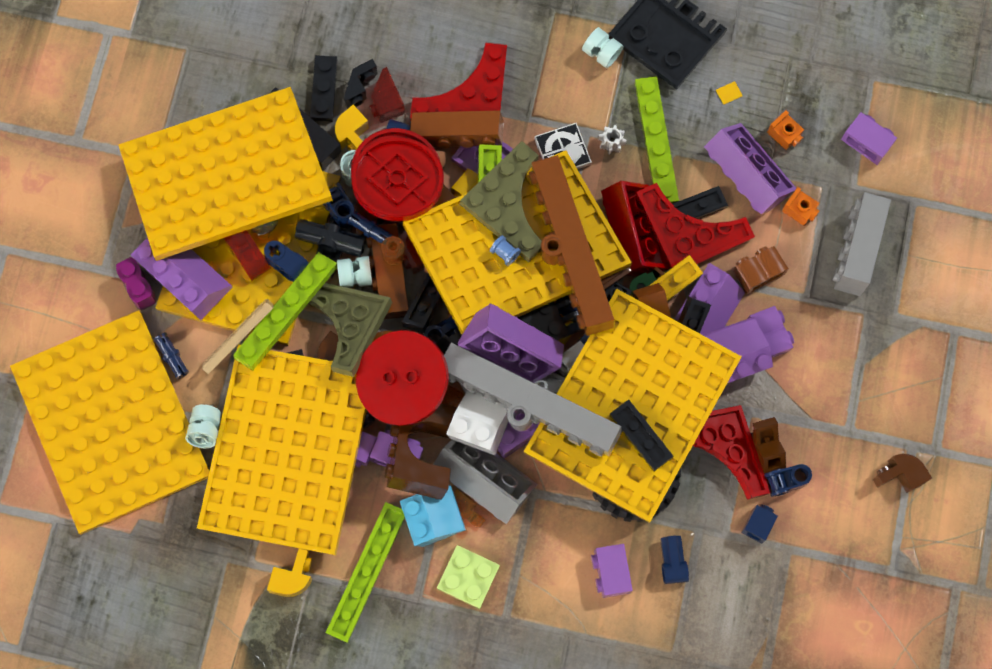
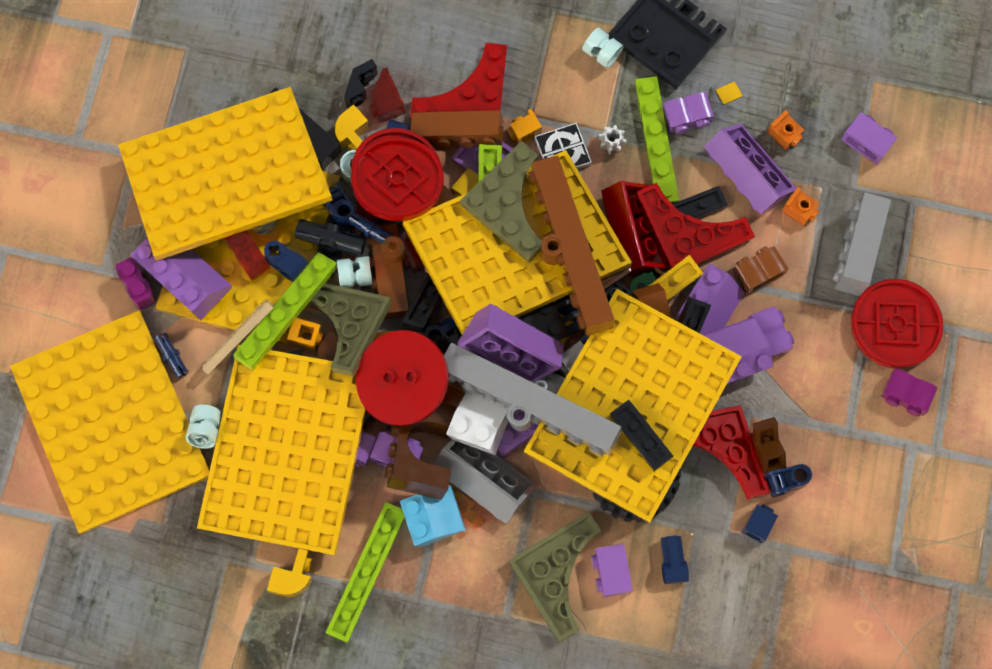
black plate [310,55,338,122] -> none
yellowish green plate [437,545,500,609] -> none
medium blue bush [490,235,521,266] -> none
white sticker [564,143,582,161] -> none
reddish brown brick [873,454,932,493] -> none
none -> light orange brick [287,318,324,351]
none -> light orange brick [506,109,542,145]
none -> olive plate [508,511,601,643]
none -> medium lavender brick [663,92,714,134]
none -> red plate [851,279,943,369]
none -> magenta brick [881,368,937,416]

